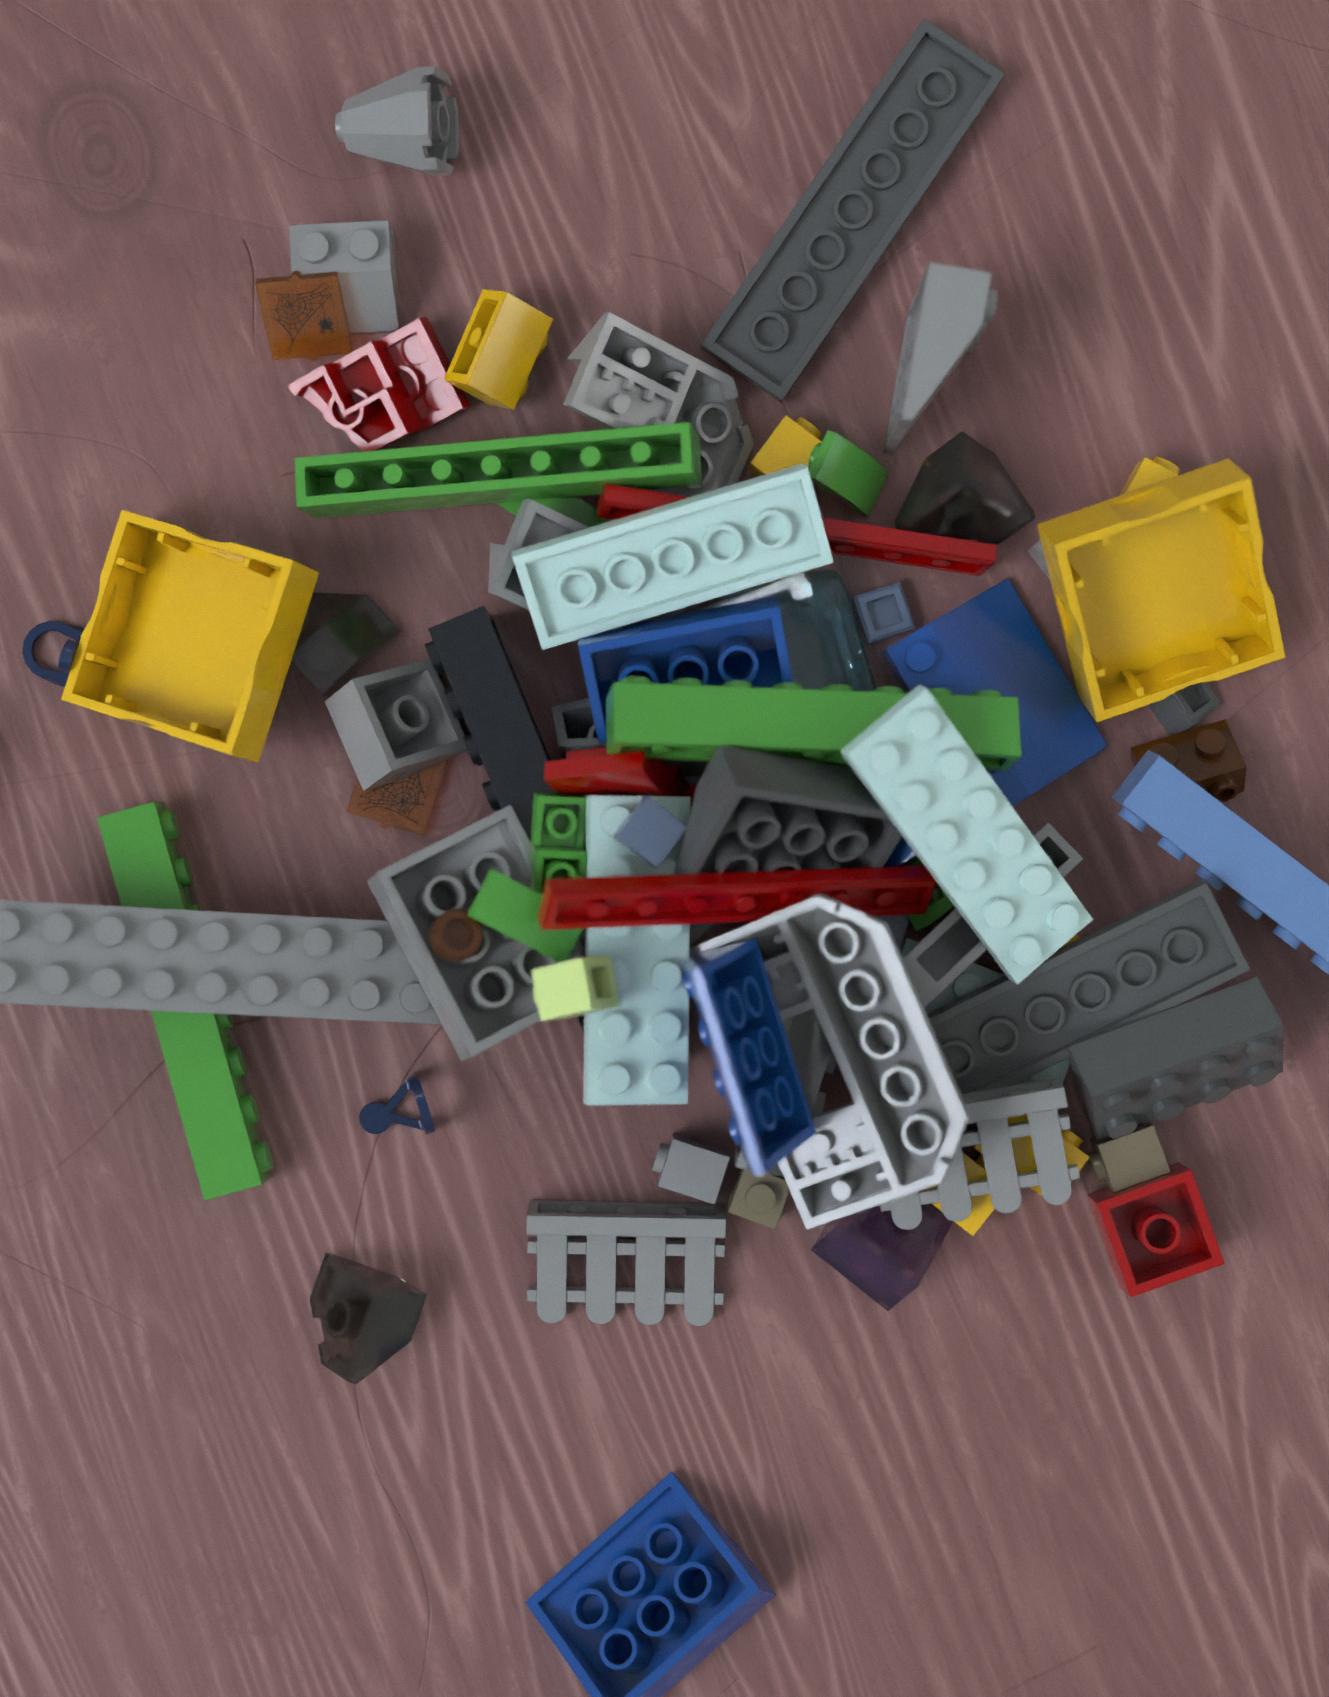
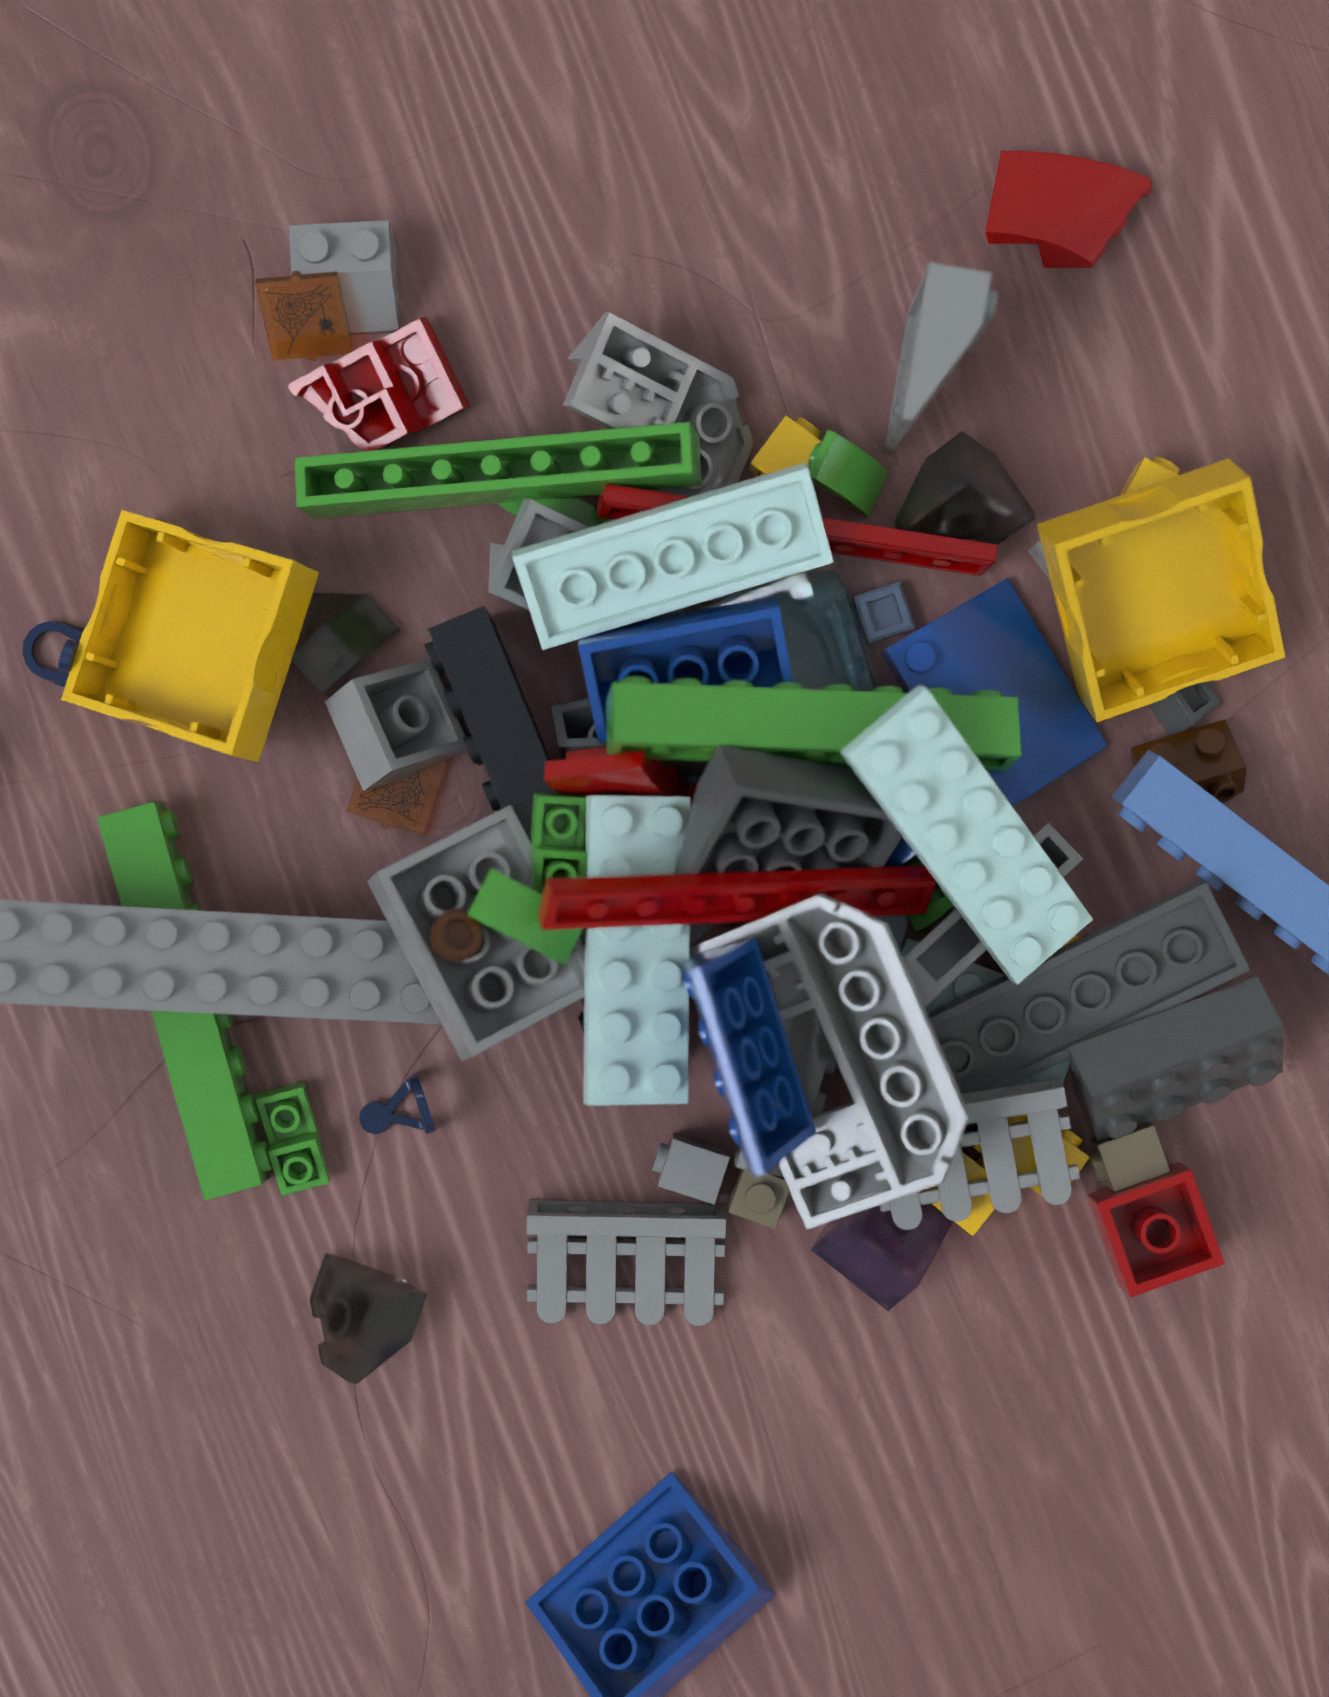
light grey cone [335,66,459,176] -> none
yellow brick [444,289,553,410] -> none
yellowish green brick [531,955,620,1021] -> none
sand blue tile [613,795,687,869] -> none
dark grey plate [701,18,1005,404] -> none
none -> bright green slope [255,1081,330,1196]
none -> red slope [985,150,1152,268]

